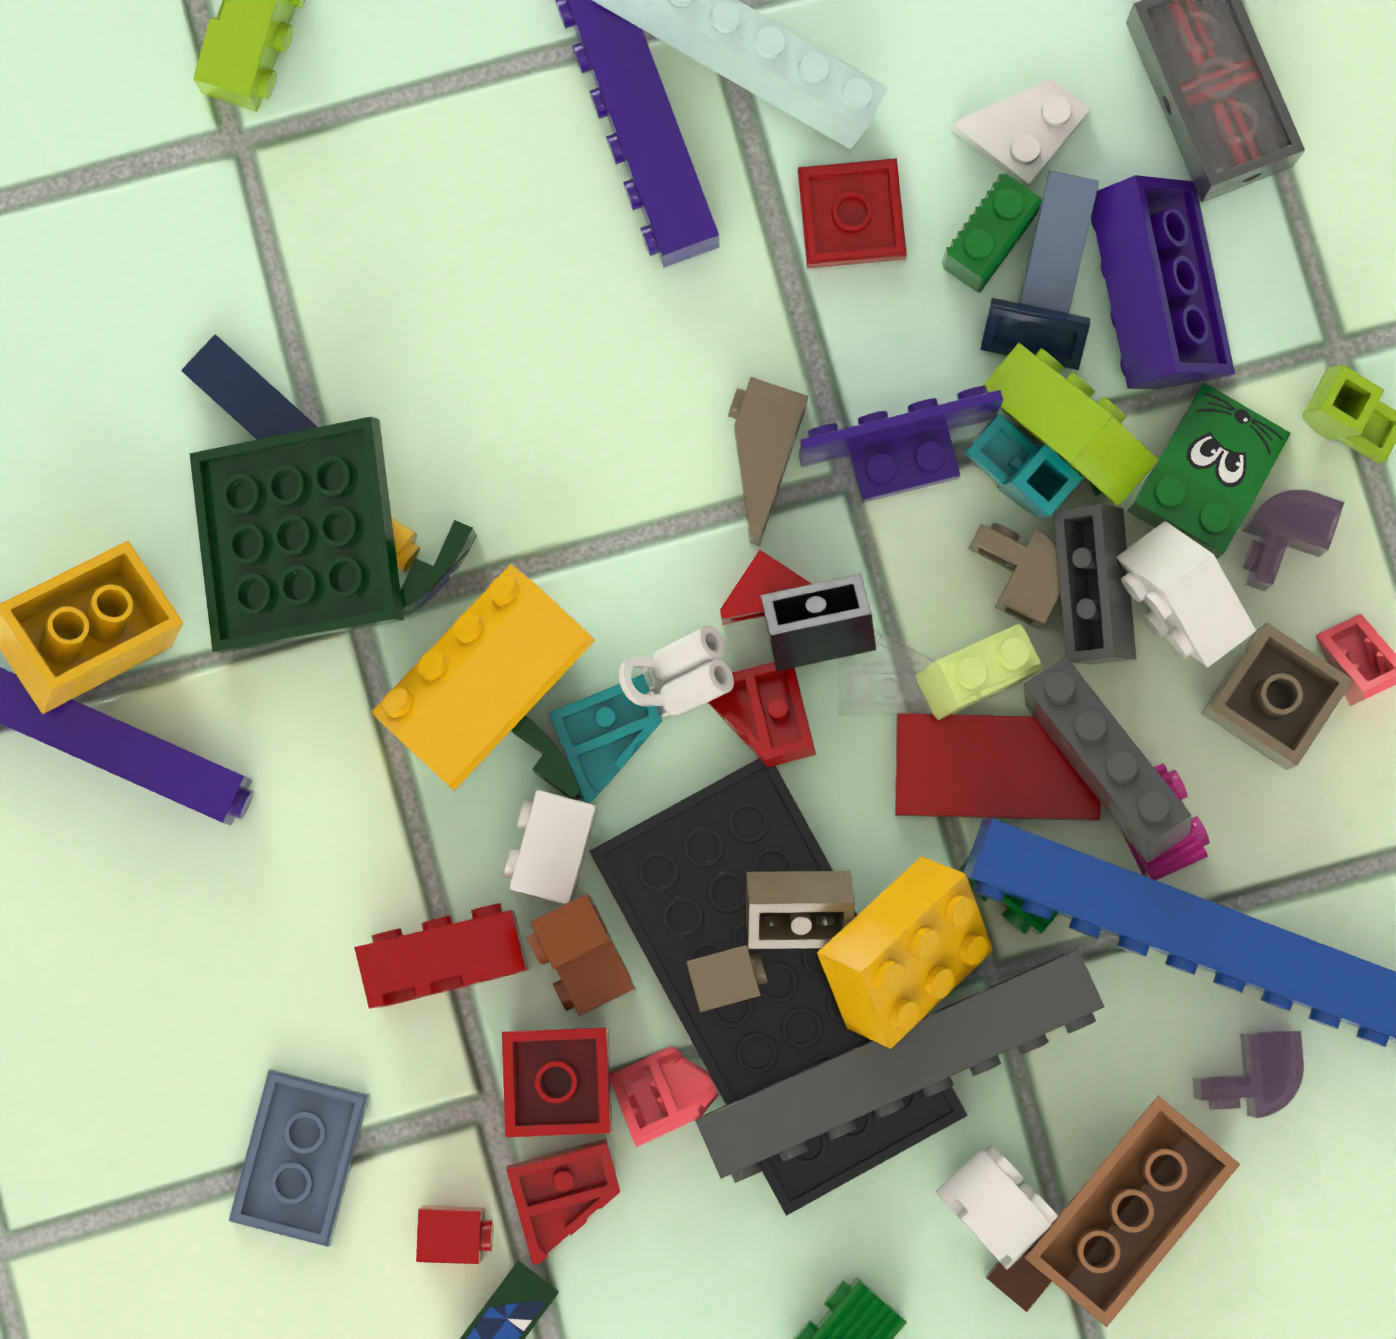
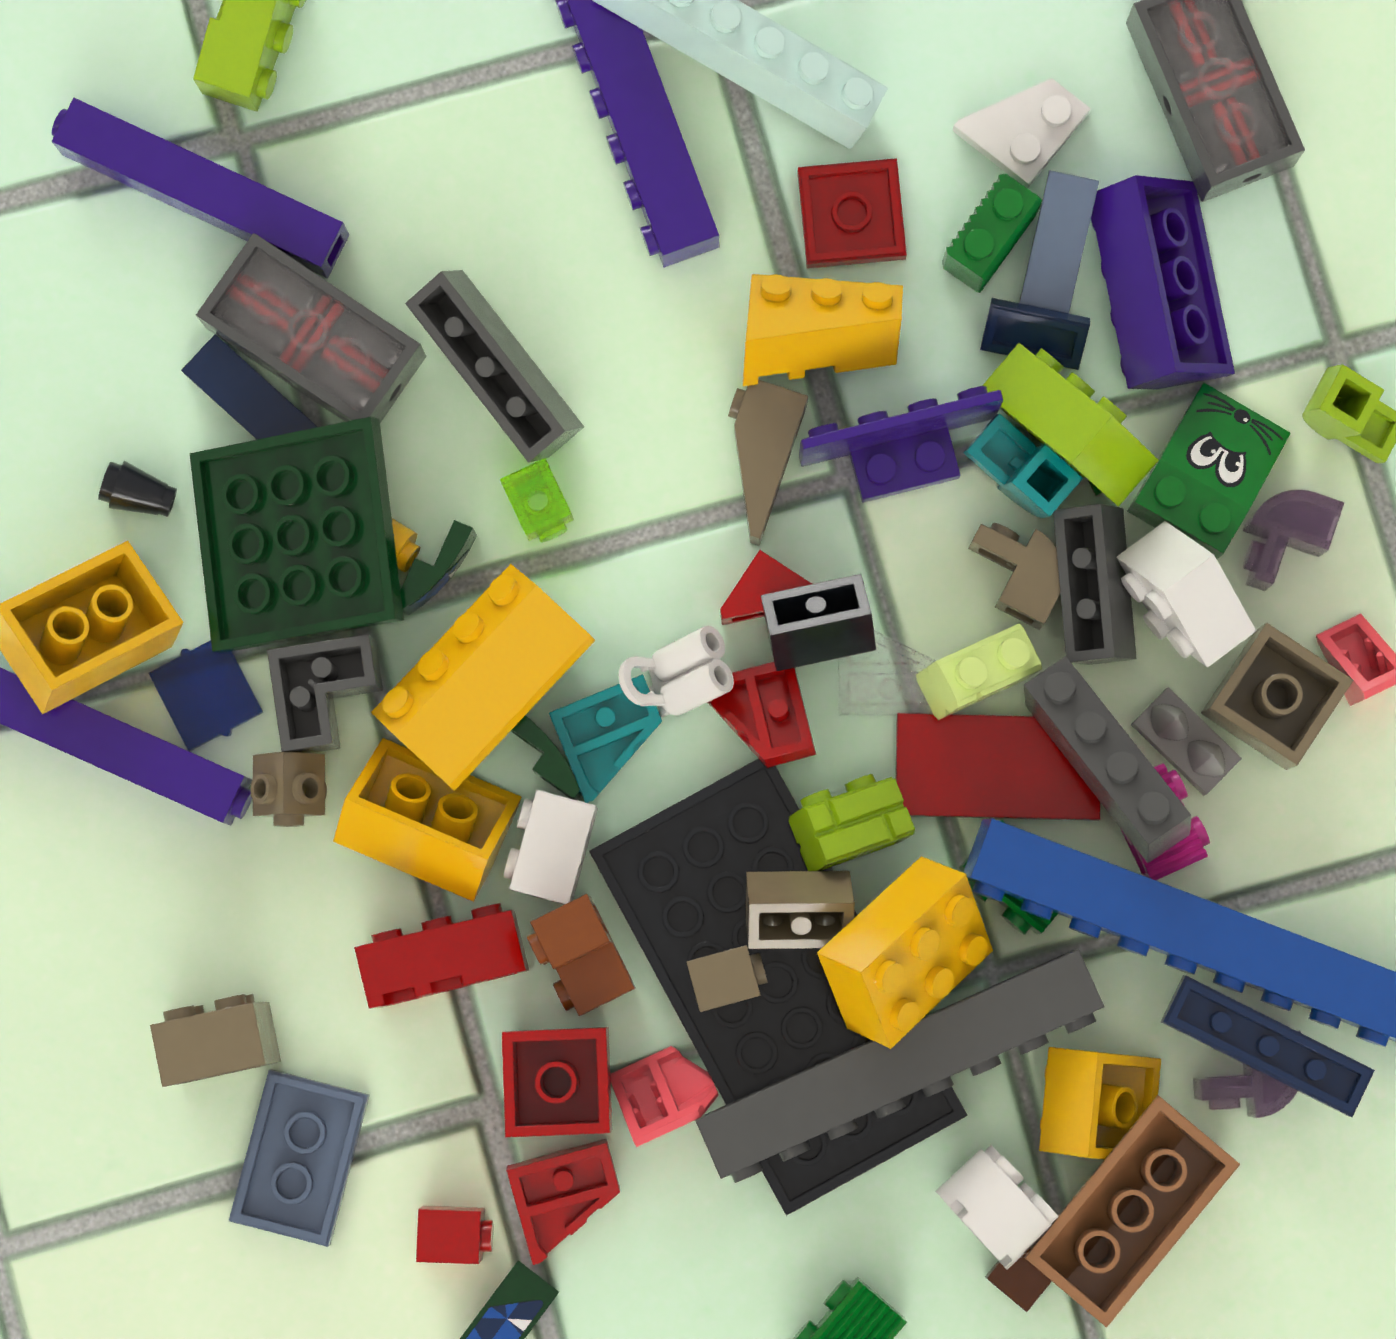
none -> dark purple brick [51,97,349,279]
none -> black cone [98,461,177,517]
none -> clear blue piece [149,640,264,751]
none -> dark tan brick [150,994,281,1087]
none -> clear brick [196,233,427,423]
none -> dark tan brick [250,752,327,827]
none -> dark grey brick [267,634,383,753]
none -> yellow slope [333,738,522,902]
none -> dark grey brick [405,270,584,463]
none -> clear neon green brick [500,458,574,543]
none -> yellow wedge [743,274,903,386]
none -> lime brick [789,774,915,871]
none -> yellow slope [1039,1047,1161,1159]
none -> light grey tile [1131,687,1242,796]
none -> dark blue tile [1161,975,1375,1117]

